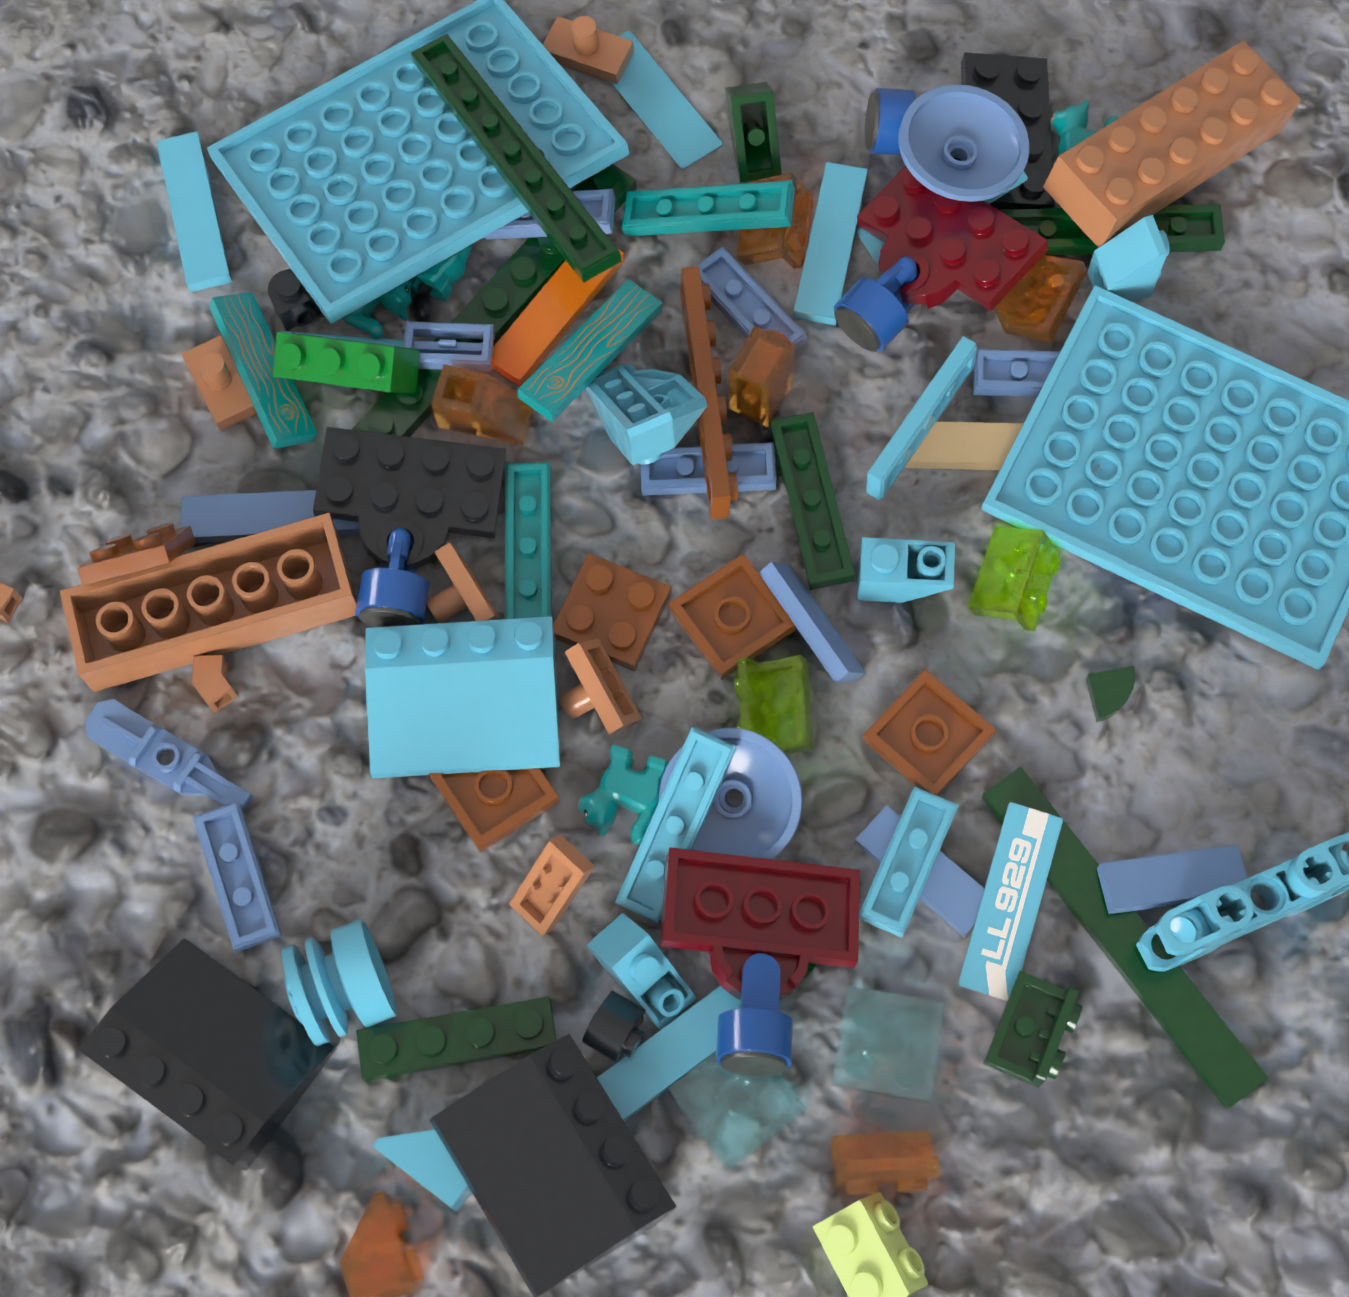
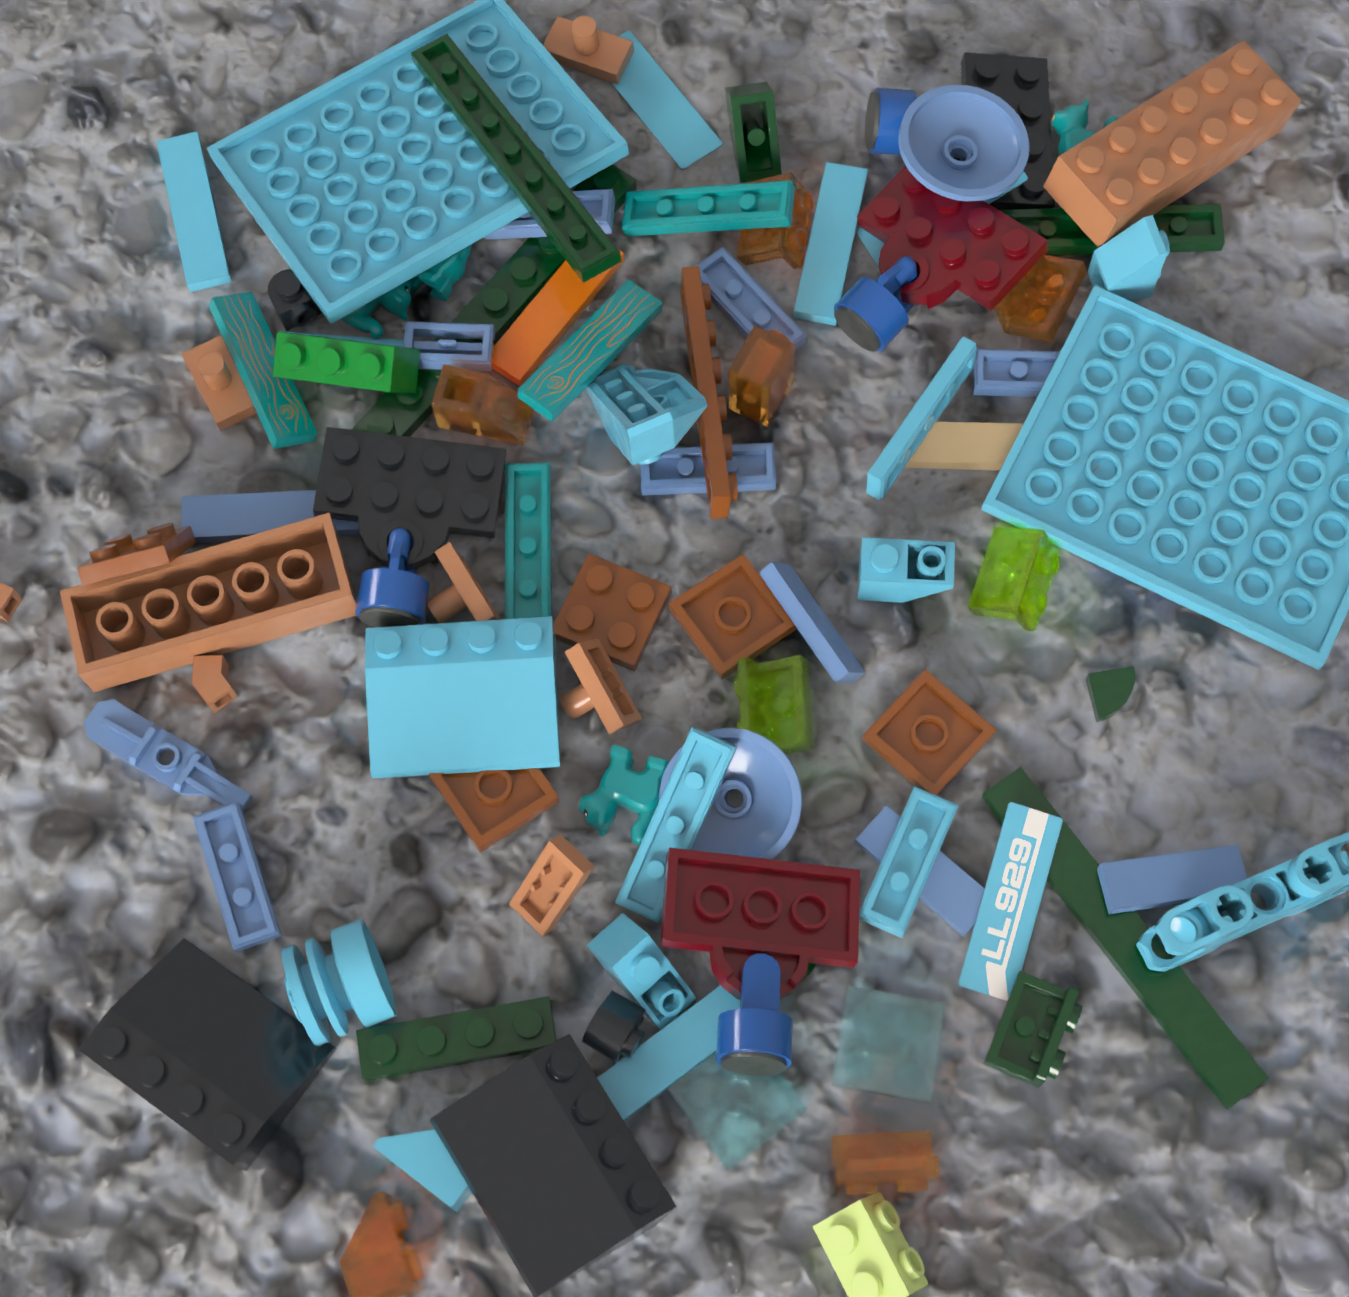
dark green plate [770,412,855,590] -> none

